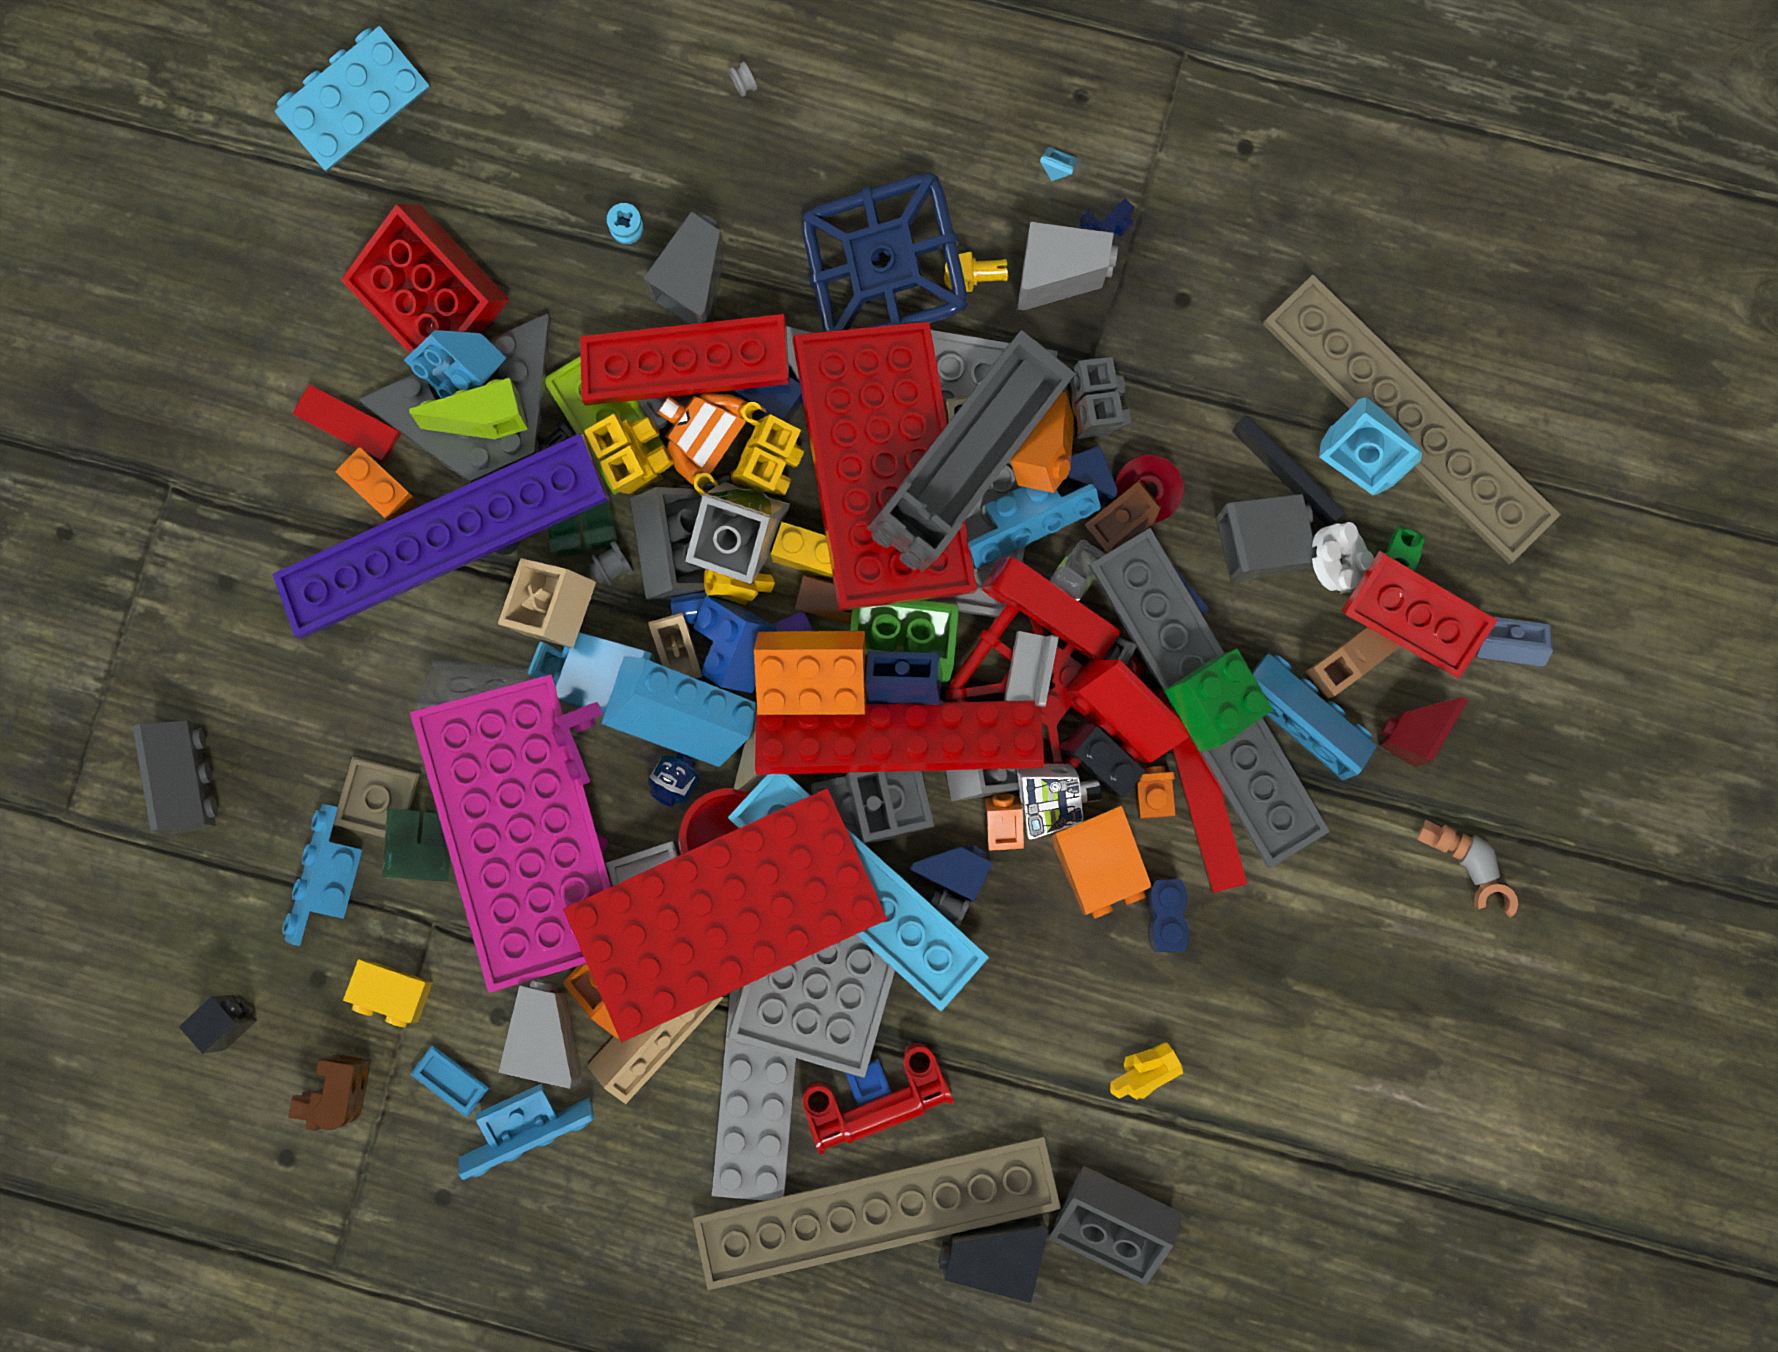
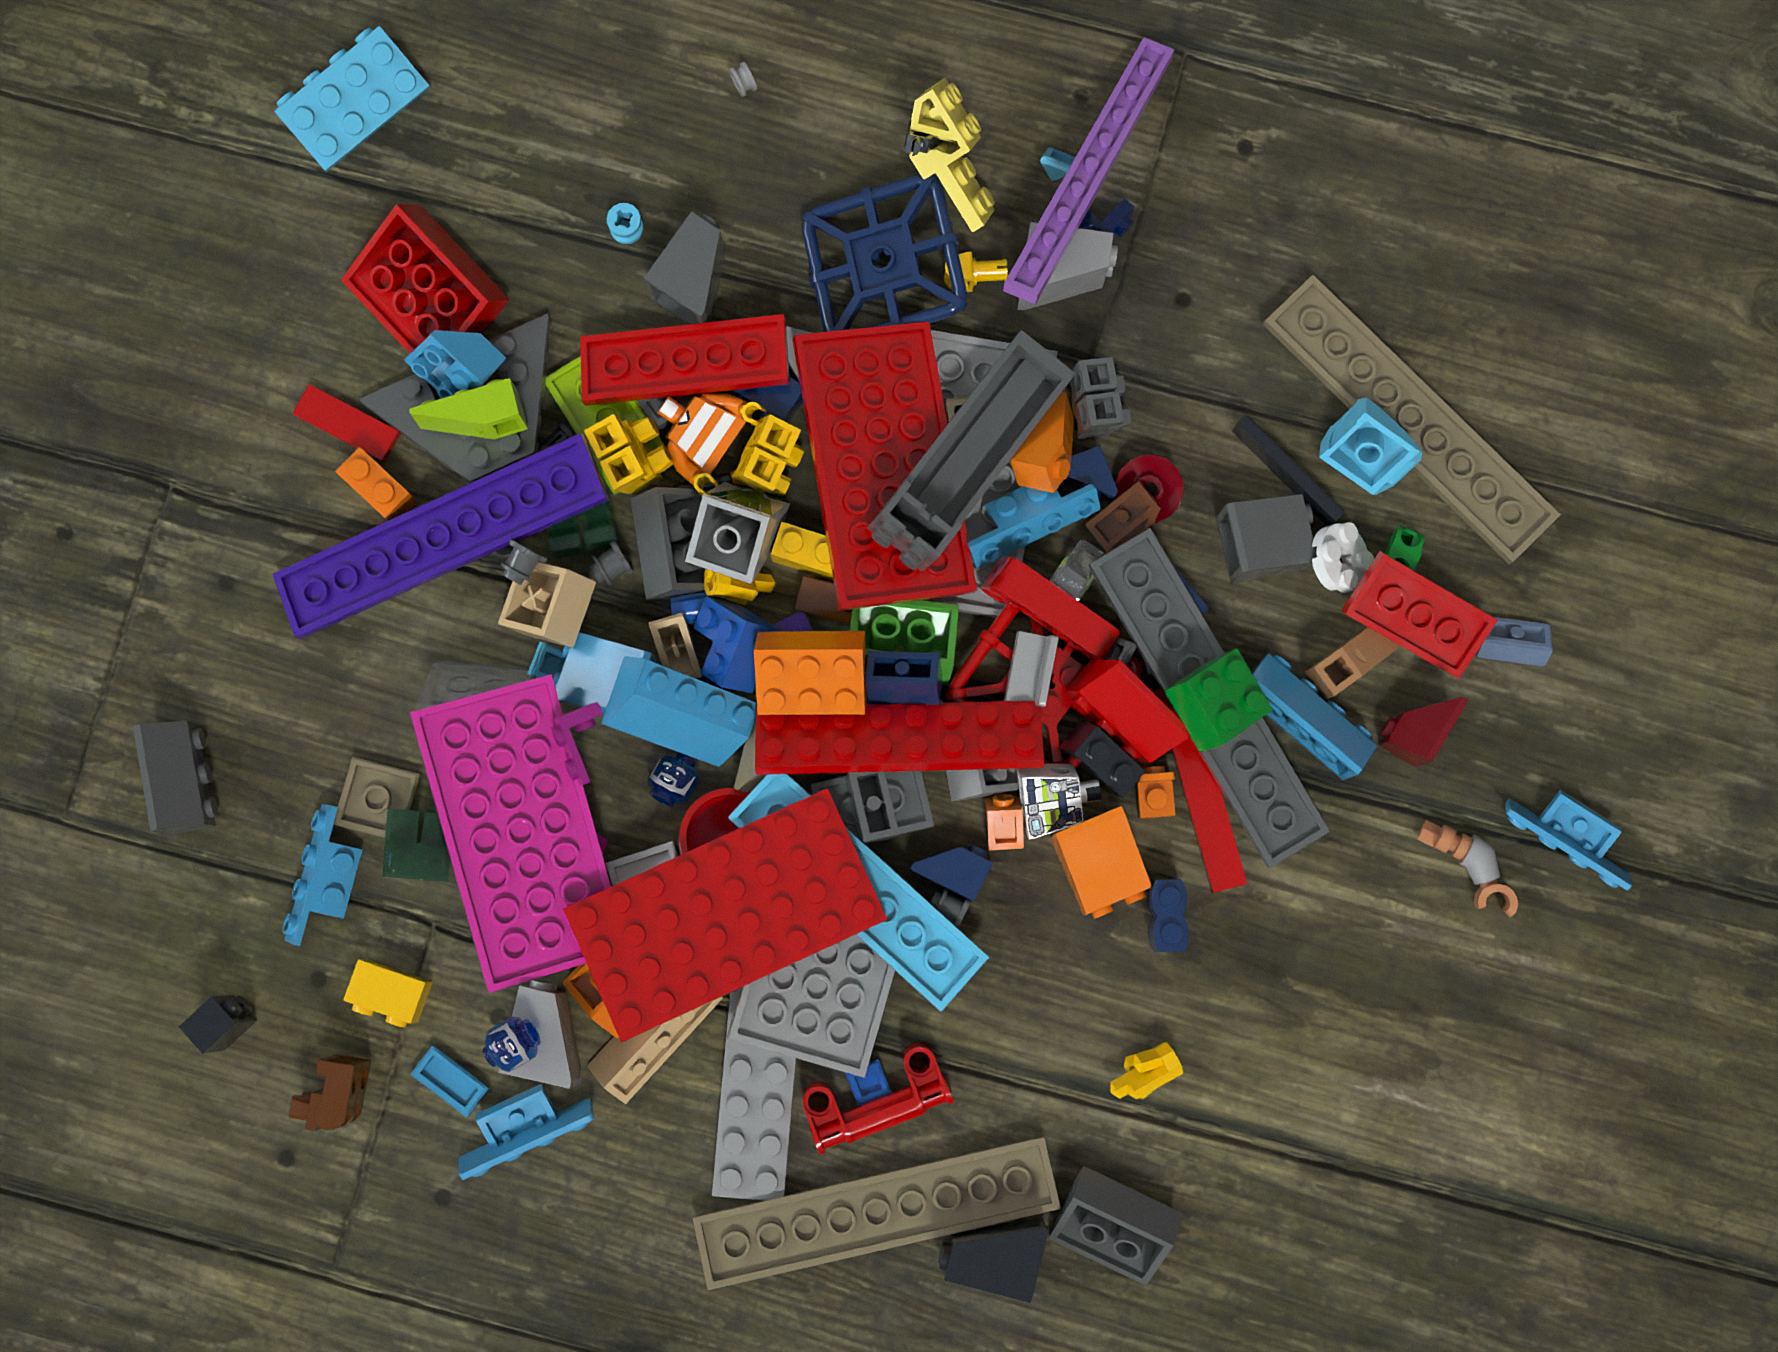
none -> clear blue head [483,1016,541,1072]
none -> dark grey brick [500,539,547,585]
none -> light yellow piece [904,78,994,232]
none -> medium lavender plate [1003,37,1175,305]
none -> dark azure bracket [1505,790,1633,891]

